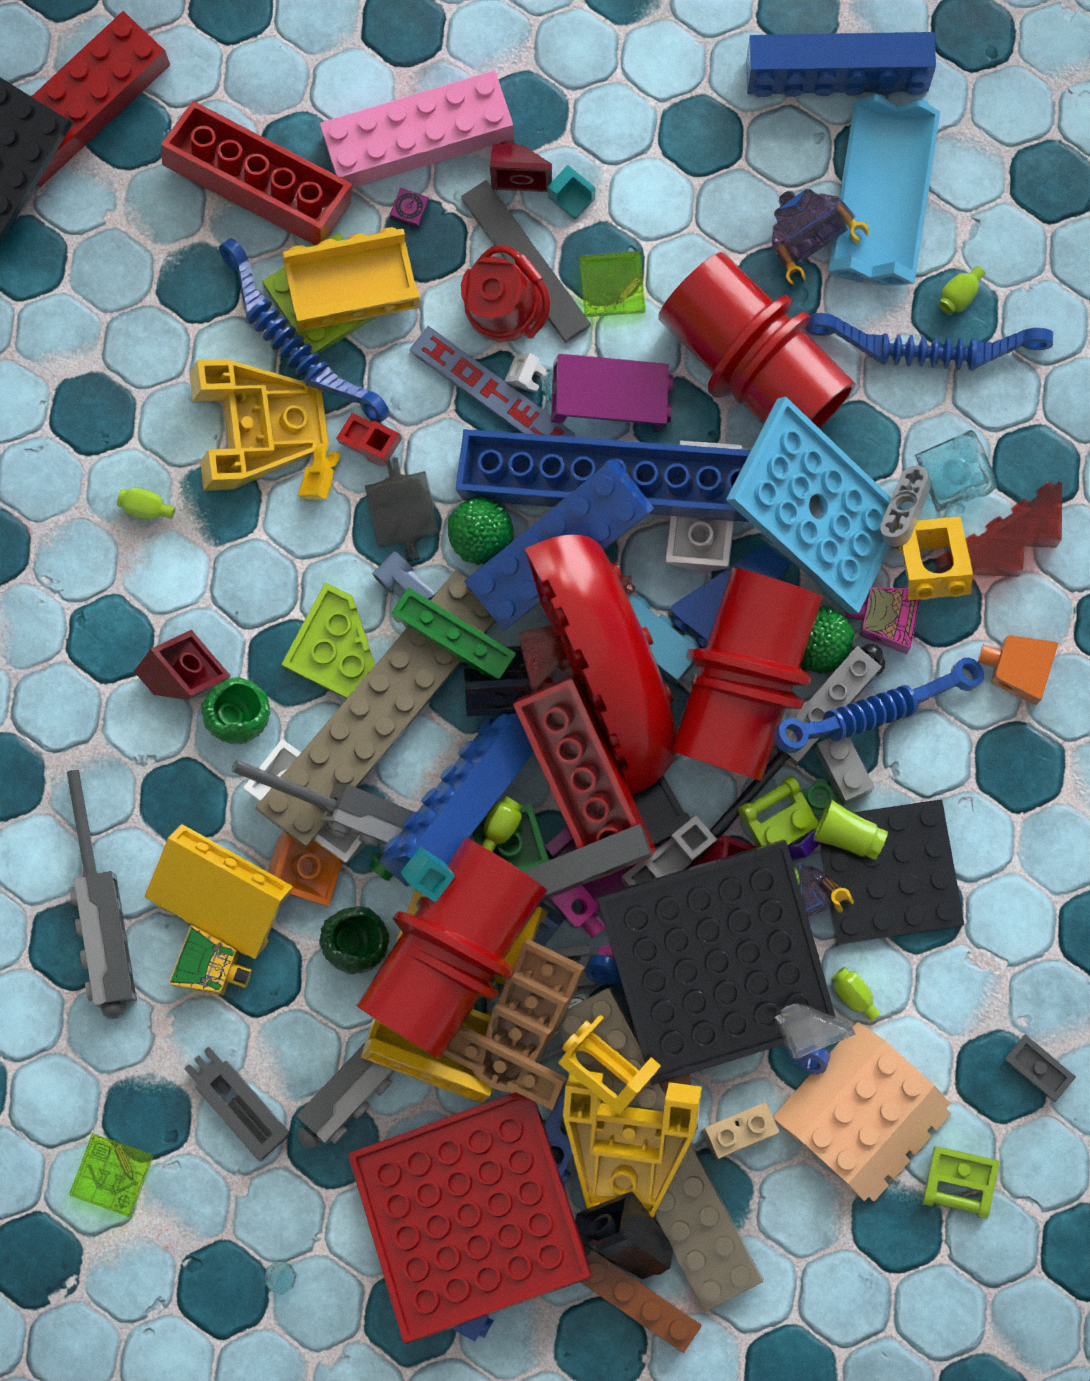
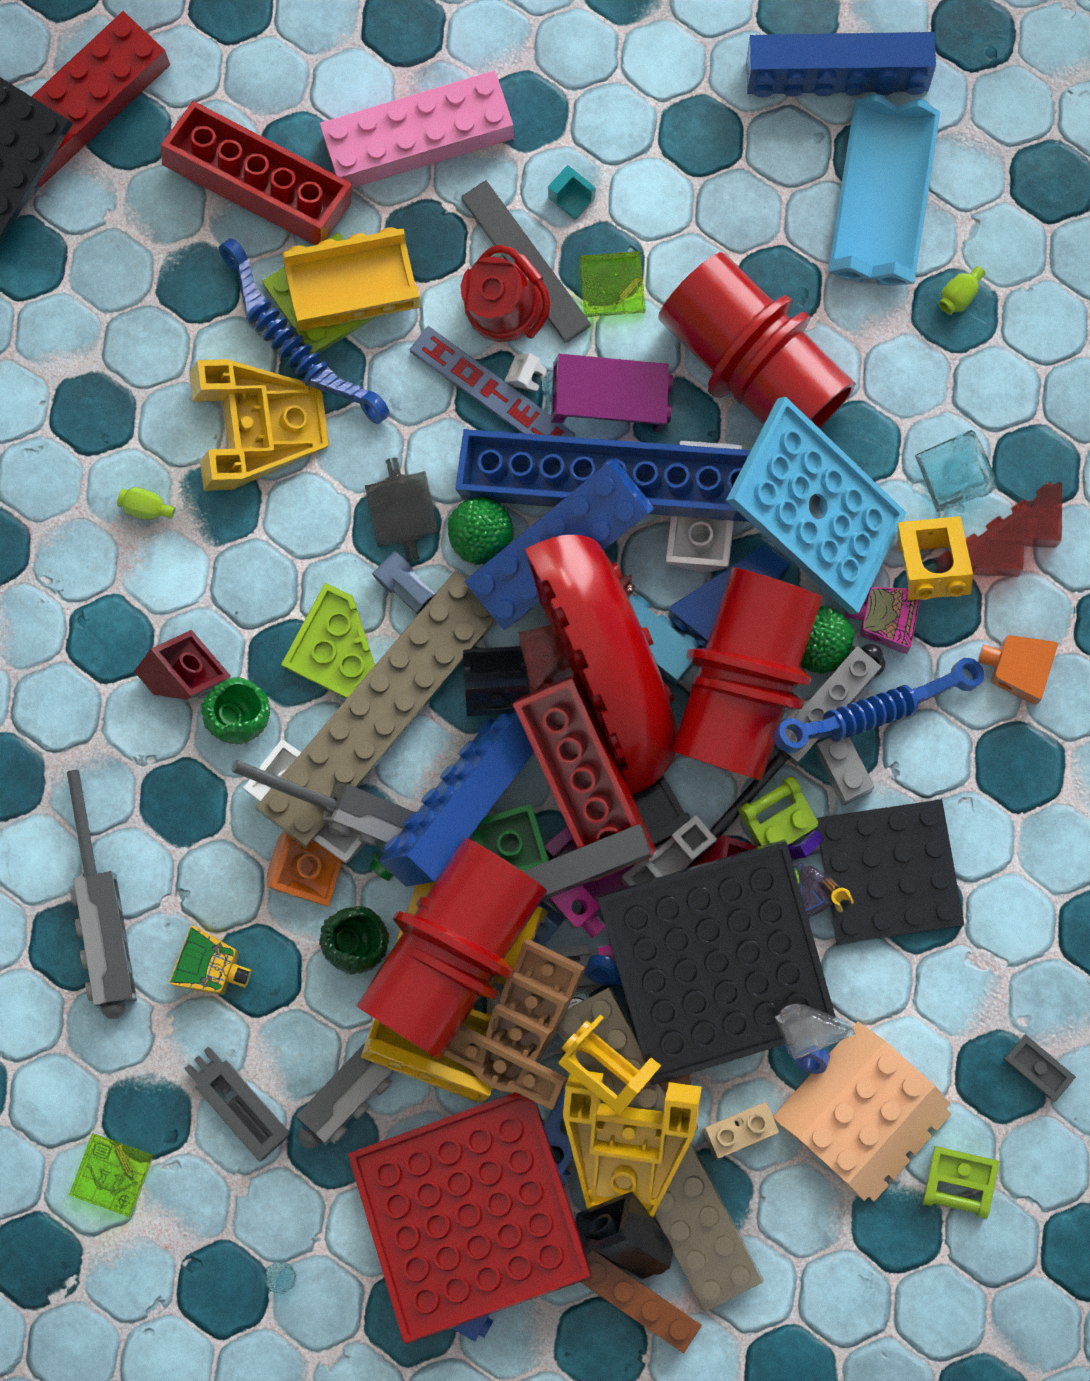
yellow panel [144,824,293,959] -> none
yellow plate [298,446,340,500] -> none
red brick [336,413,402,466] -> none
magenta tile [390,188,429,228] -> none
green gear [391,587,516,680] -> none
teal panel [401,846,455,902] -> none
lime plant [481,796,522,852] -> none
dark red slope [490,141,552,192] -> none
clear purple torso [772,189,869,286] -> none
green plate [801,778,839,816] -> none
blue piece [806,313,1053,371] -> none
lime plant [813,799,888,860] -> none
lime plant [830,967,880,1021] -> none
light grey beam [880,466,931,547] -> none

